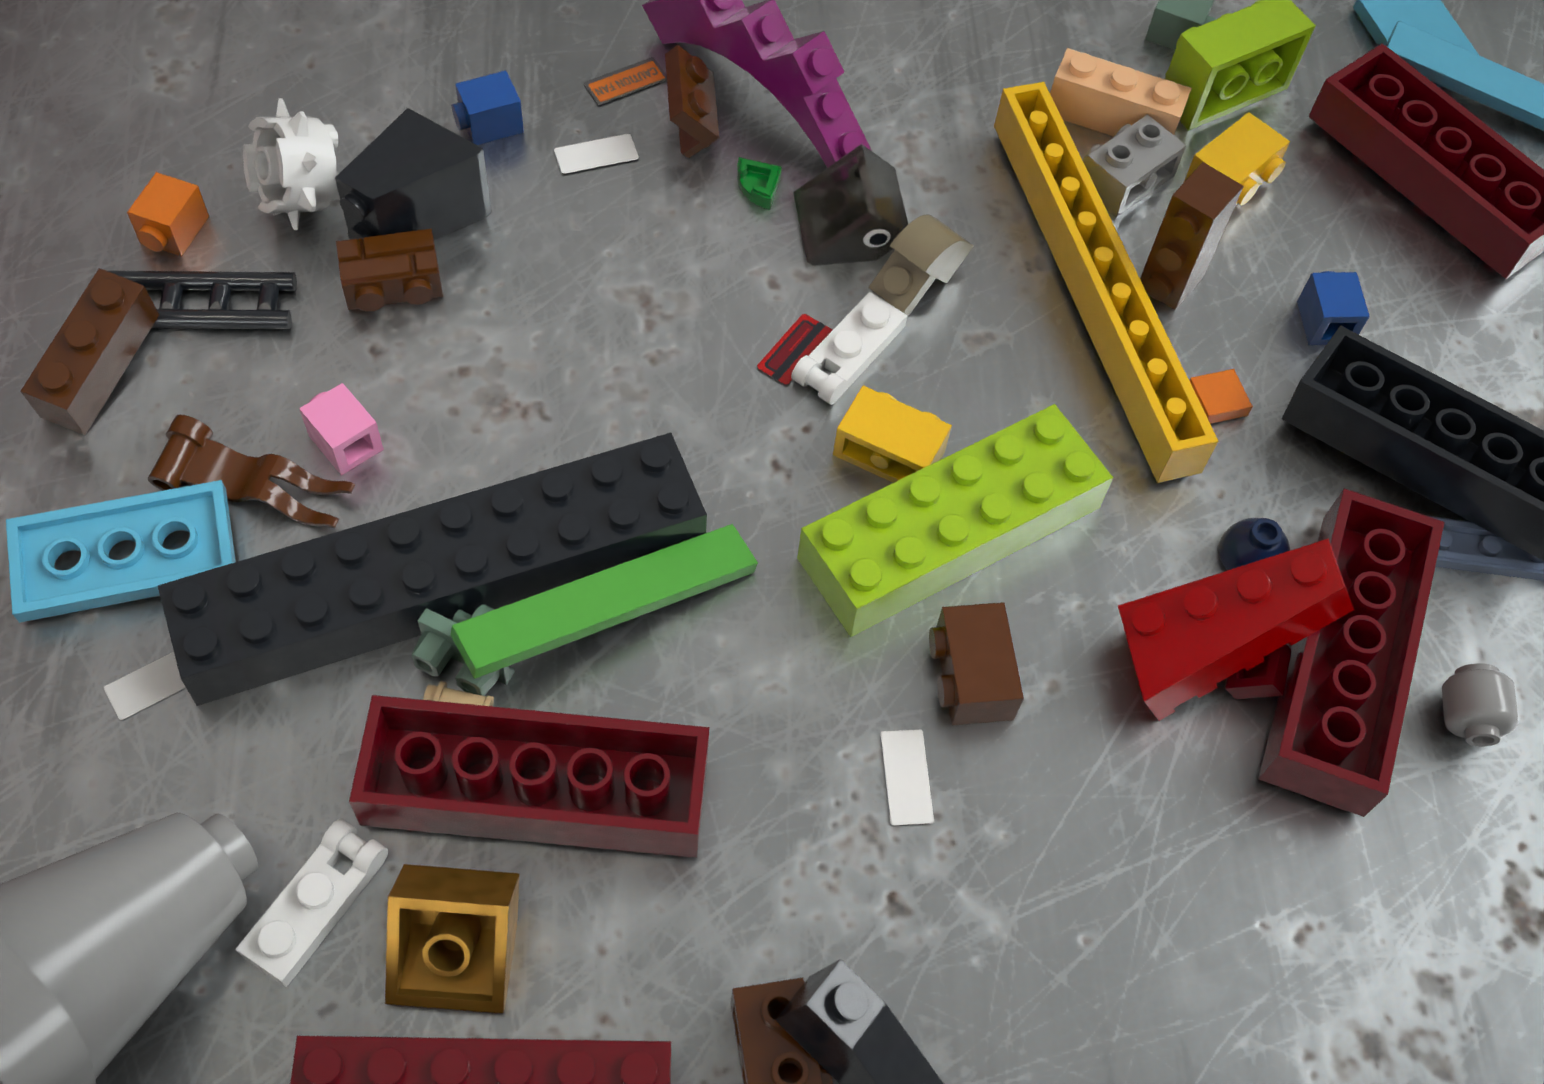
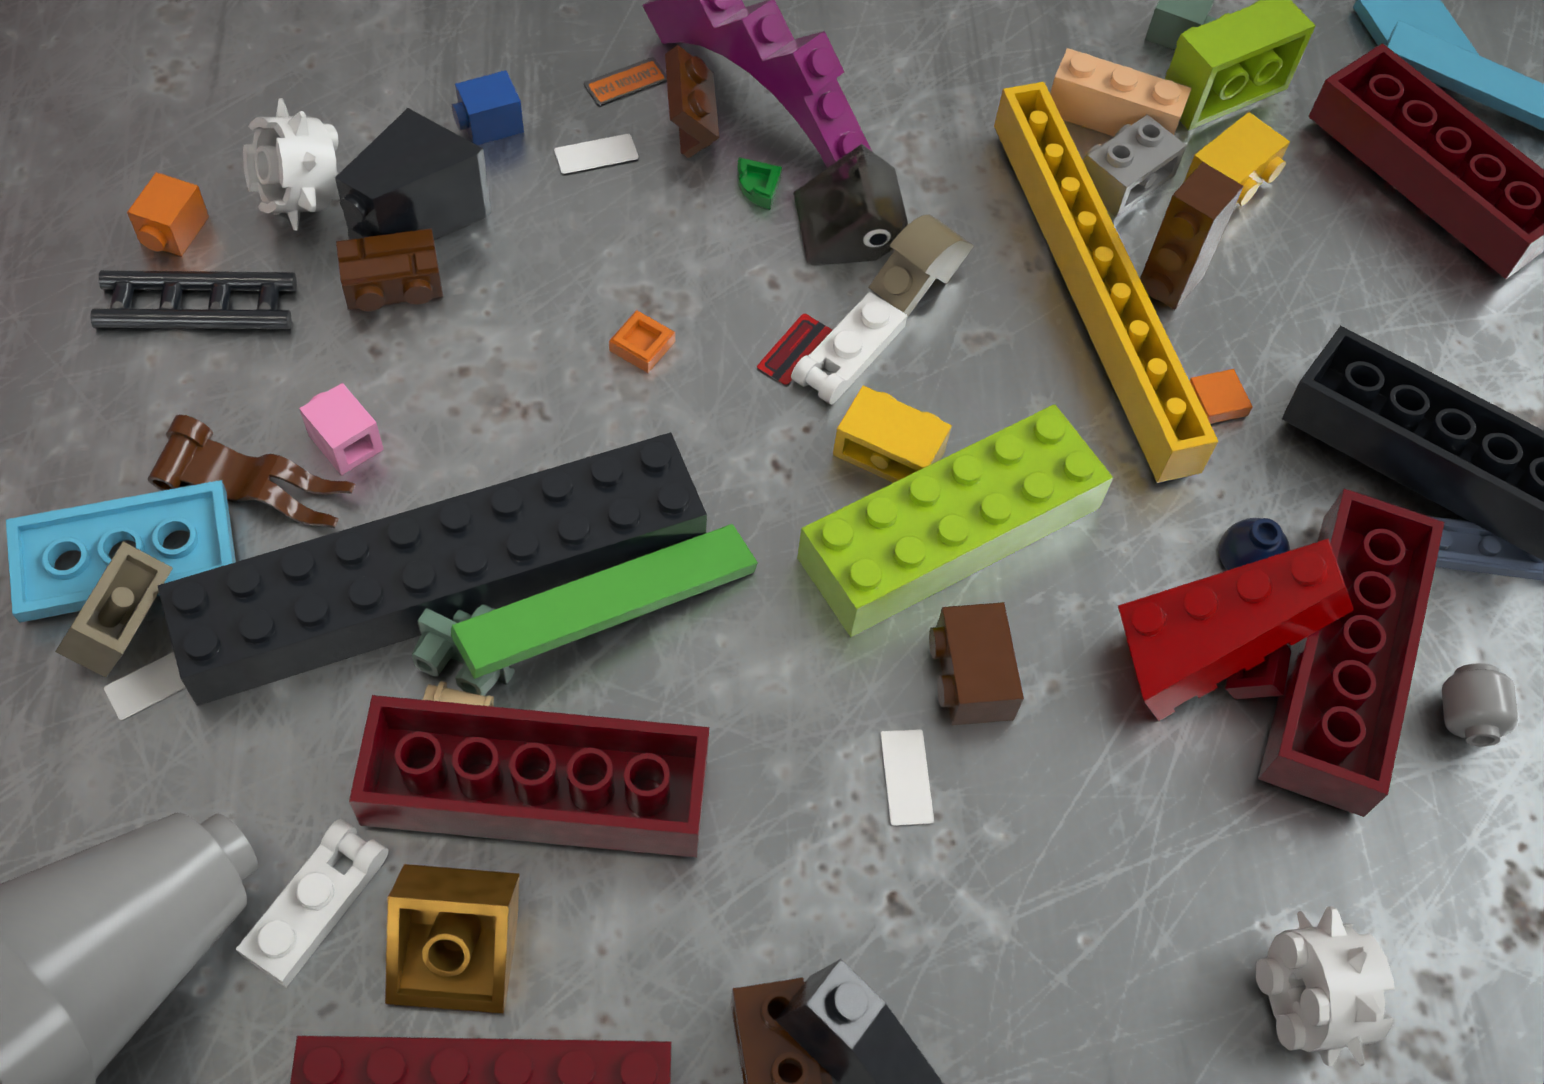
reddish brown brick [20,268,159,436] -> none
blue brick [1297,271,1370,345] -> none
none -> dark tan slope [55,541,173,677]
none -> orange tile [609,310,675,373]
none -> white brick [1256,906,1395,1067]

